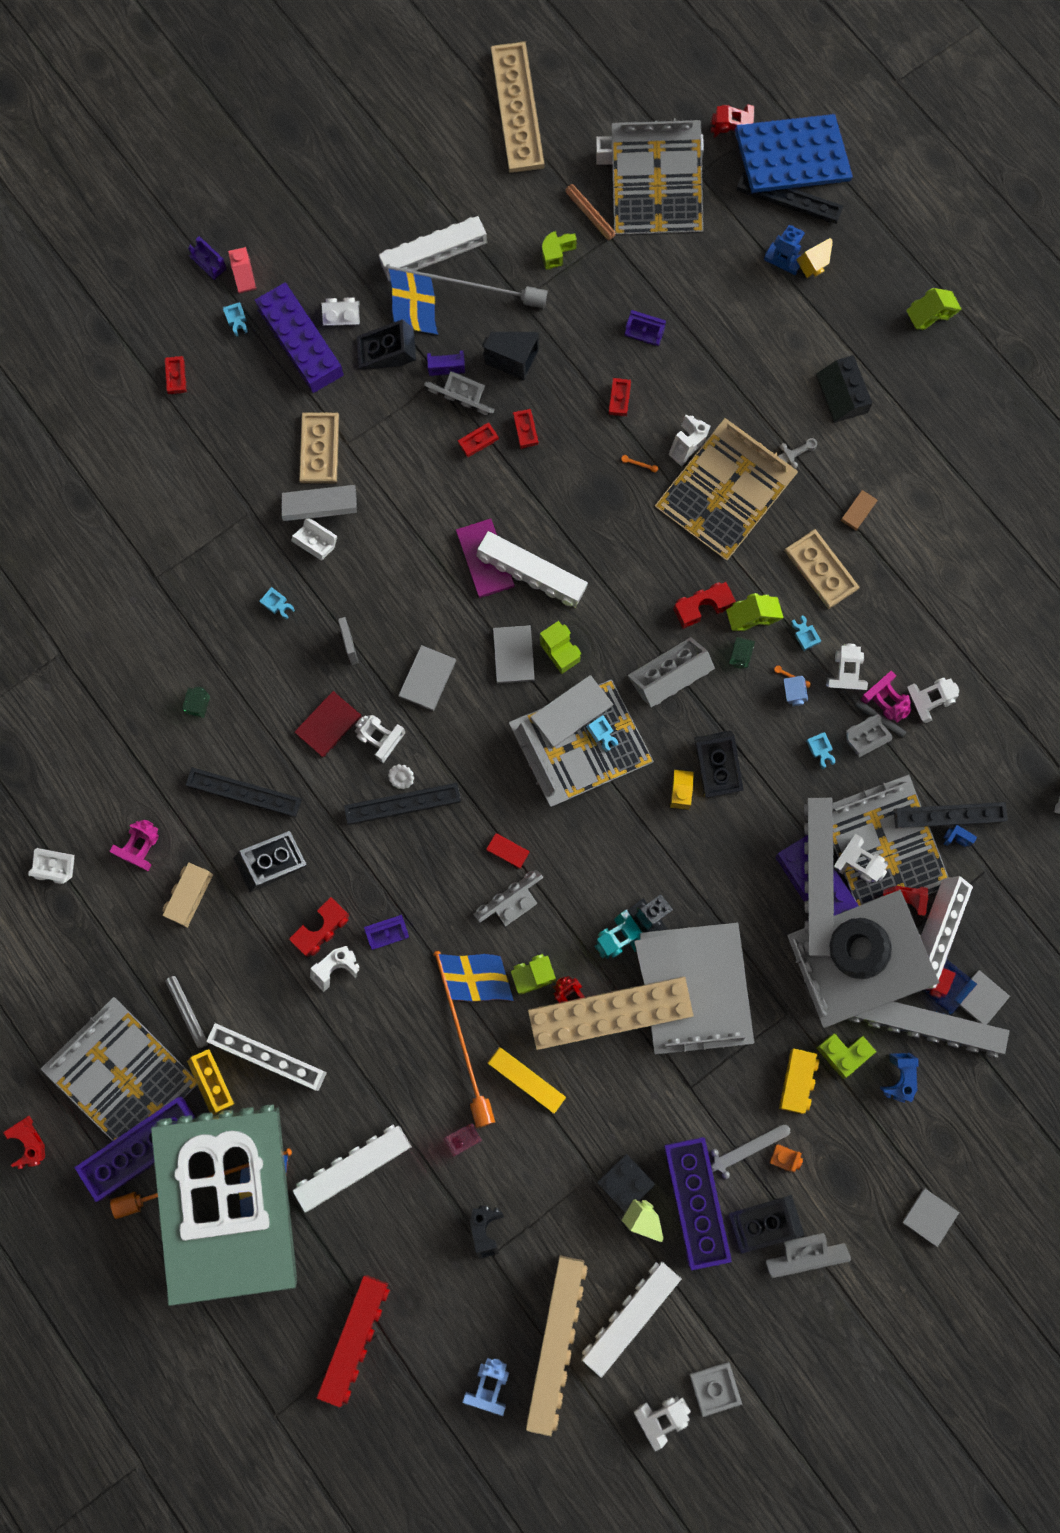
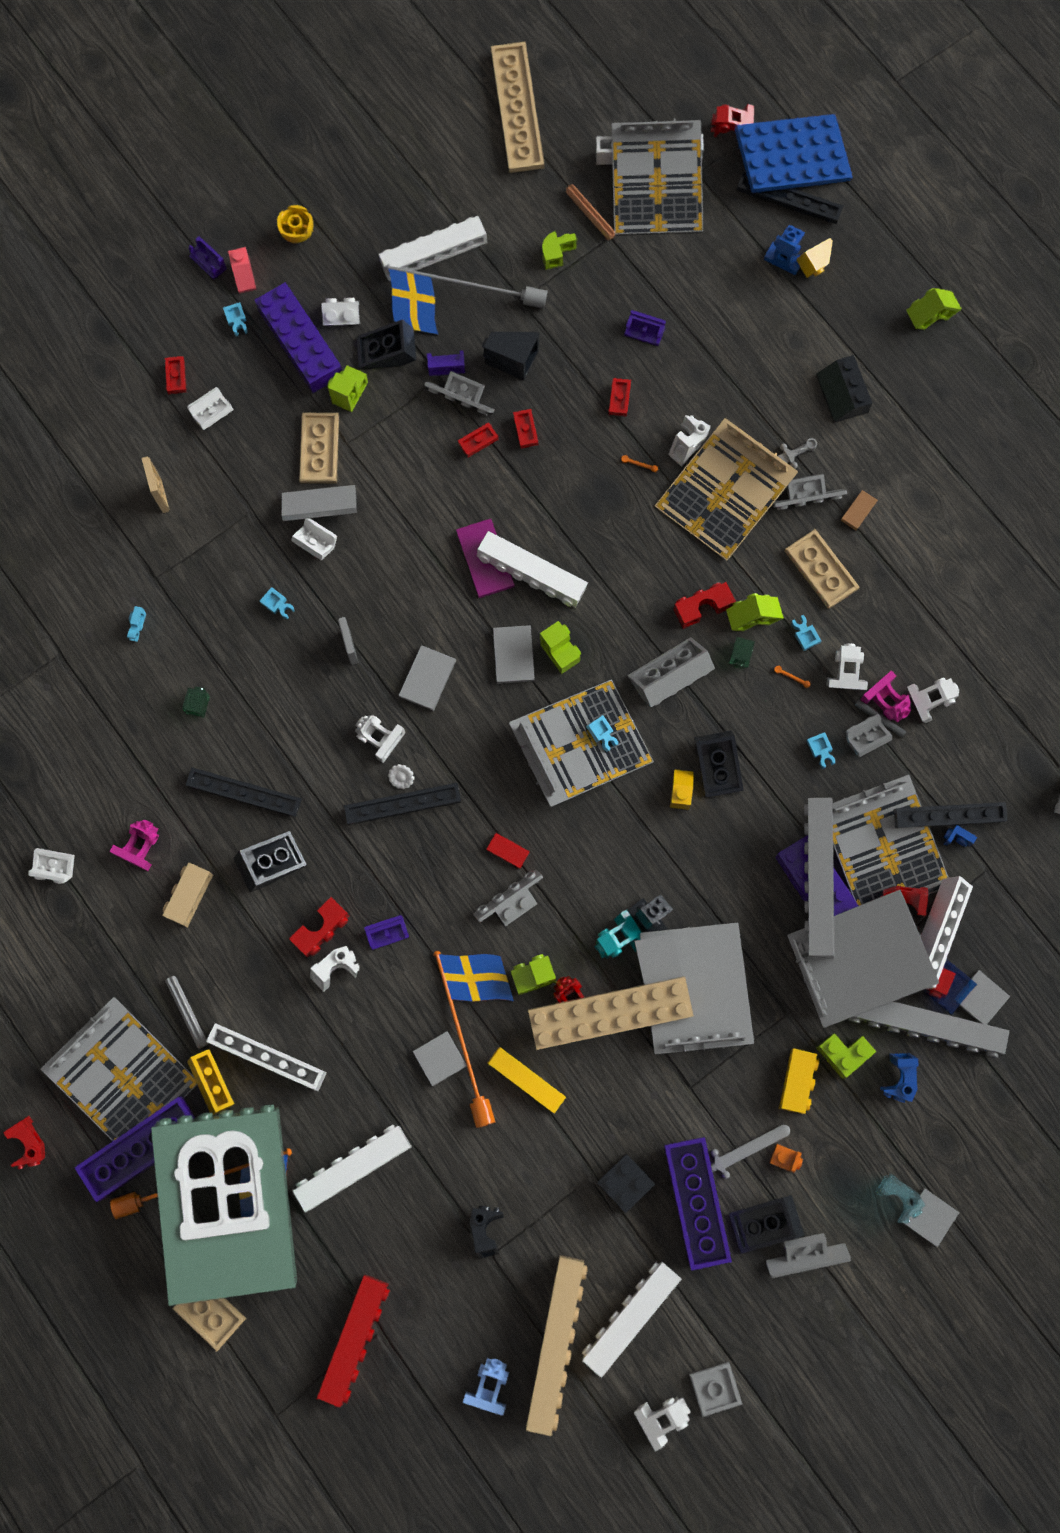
dark red tile [295,691,362,758] -> none
clear pink slope [444,1123,482,1157] -> none
light grey tile [530,675,614,748] -> none
yellowish green slope [622,1199,663,1242] -> none
light blue brick [784,676,808,706] -> none
black tyre [829,918,892,979] -> none
white tile [834,834,888,883] -> none
none -> medium azure plate [127,606,146,642]
none -> tan tile [142,456,170,513]
none -> tan tile [173,1298,246,1351]
none -> white bracket [187,387,233,430]
none -> yellow cylinder [277,205,313,243]
none -> lime brick [327,366,368,412]
none -> light grey tile [413,1031,467,1086]
none -> light grey bracket [771,474,847,510]
none -> clear light blue tile [875,1174,926,1224]

